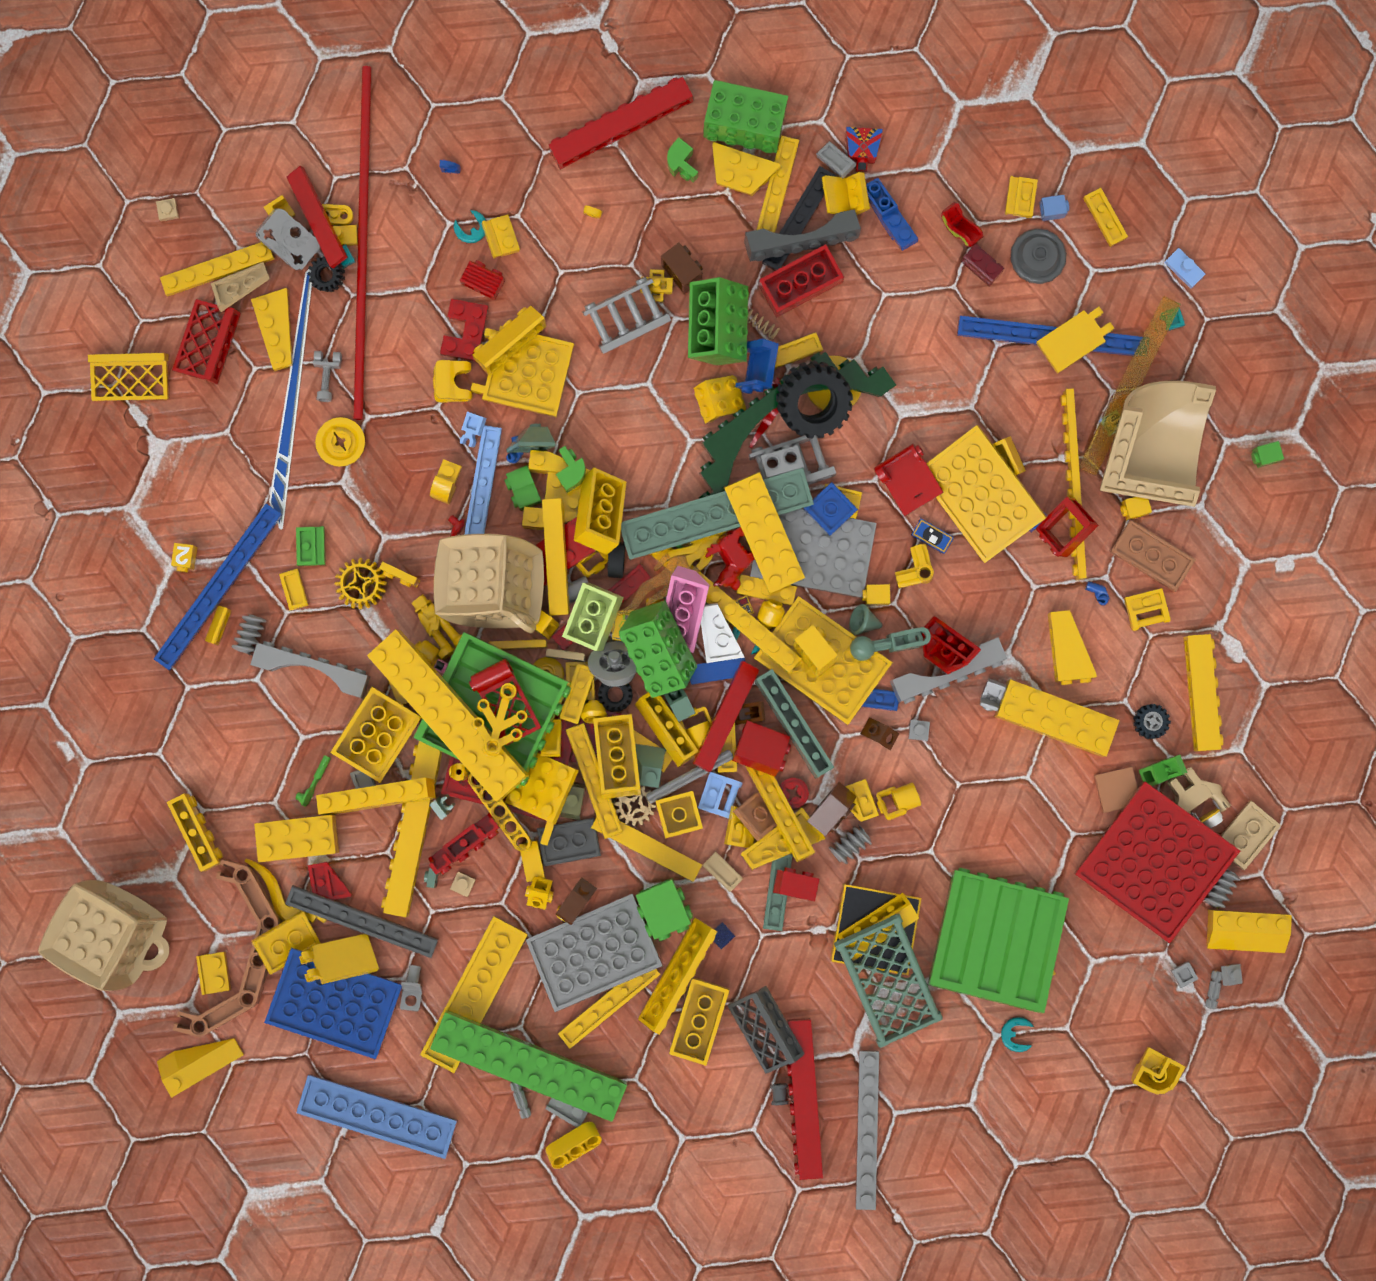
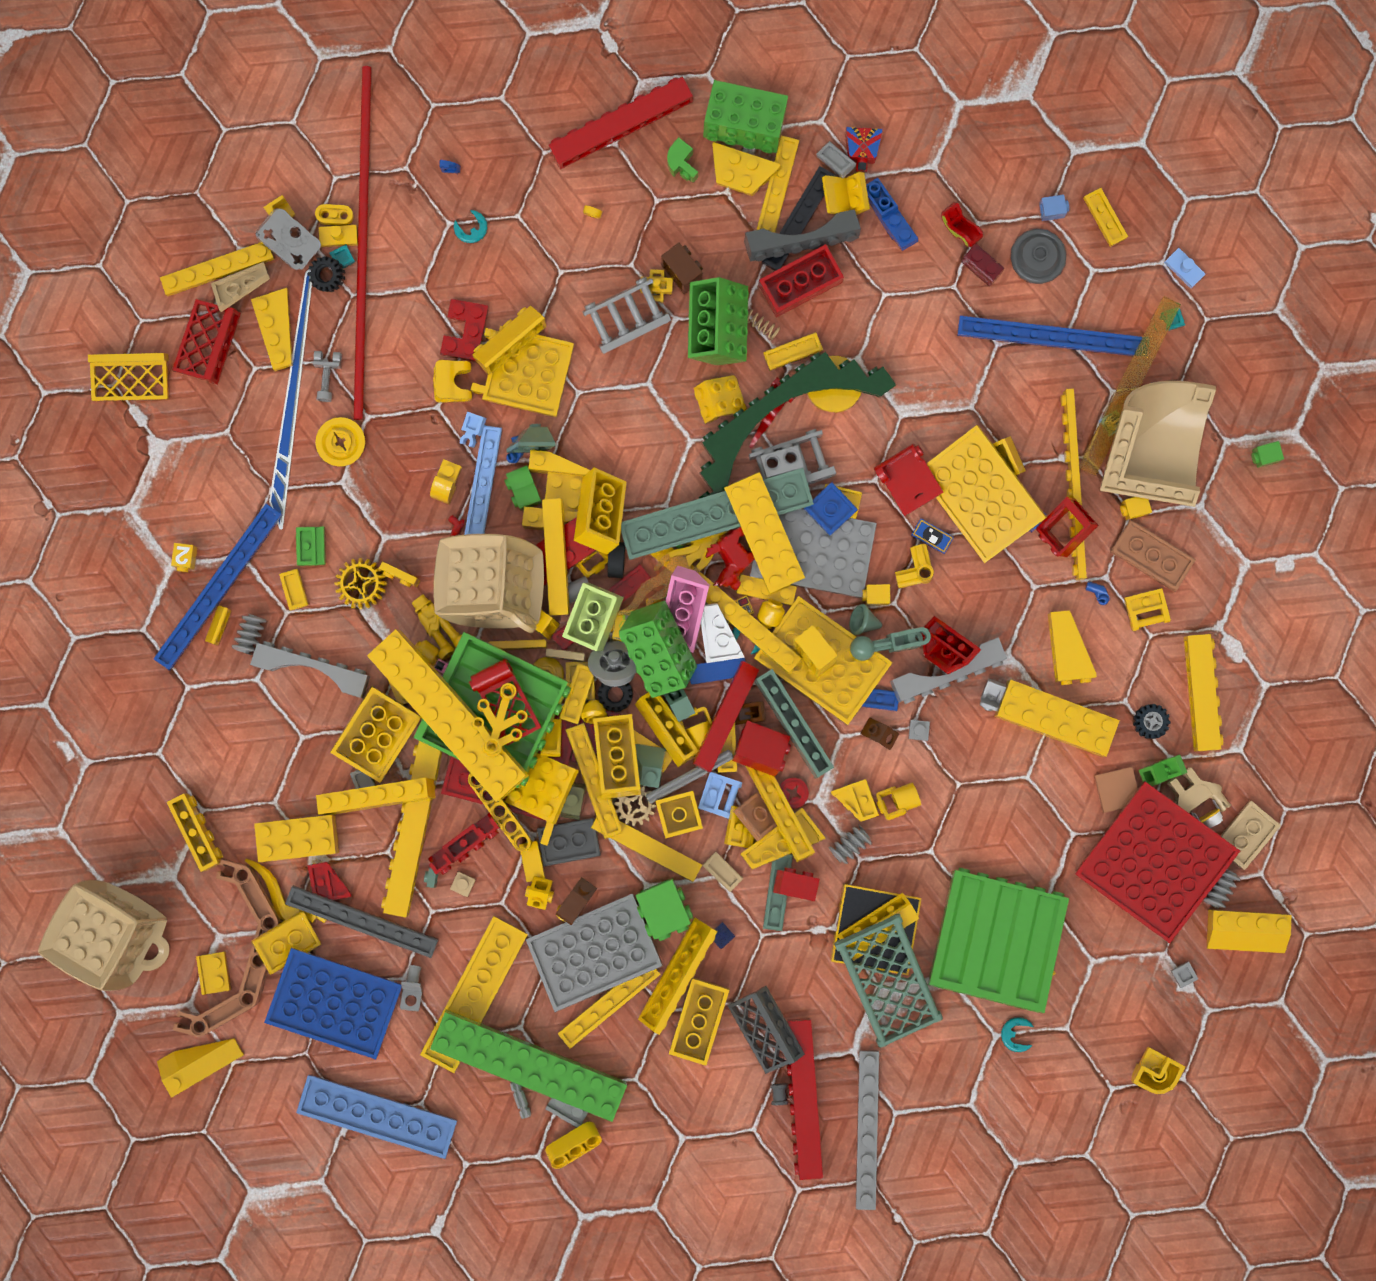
tan plate [156,198,179,222] -> none
red tile [286,166,348,269] -> none
bright green piece [296,755,331,807] -> none
yellow tile [299,934,379,984] -> none
sand green tile [430,795,455,820] -> none
yellow piece [449,763,470,781] -> none
red brick [460,260,505,300] -> none
yellow plate [481,215,520,259] -> none
bright green brick [556,446,586,493] -> none
blue panel [735,339,779,394] -> none
black tyre [776,361,853,439] -> none
brick [807,782,857,836] -> none
yellow plate [1005,176,1038,218] -> none
yellow tile [1036,307,1114,374] -> none
light grey axle [1205,971,1222,1009] -> none
light grey plate [1221,964,1243,986] -> none

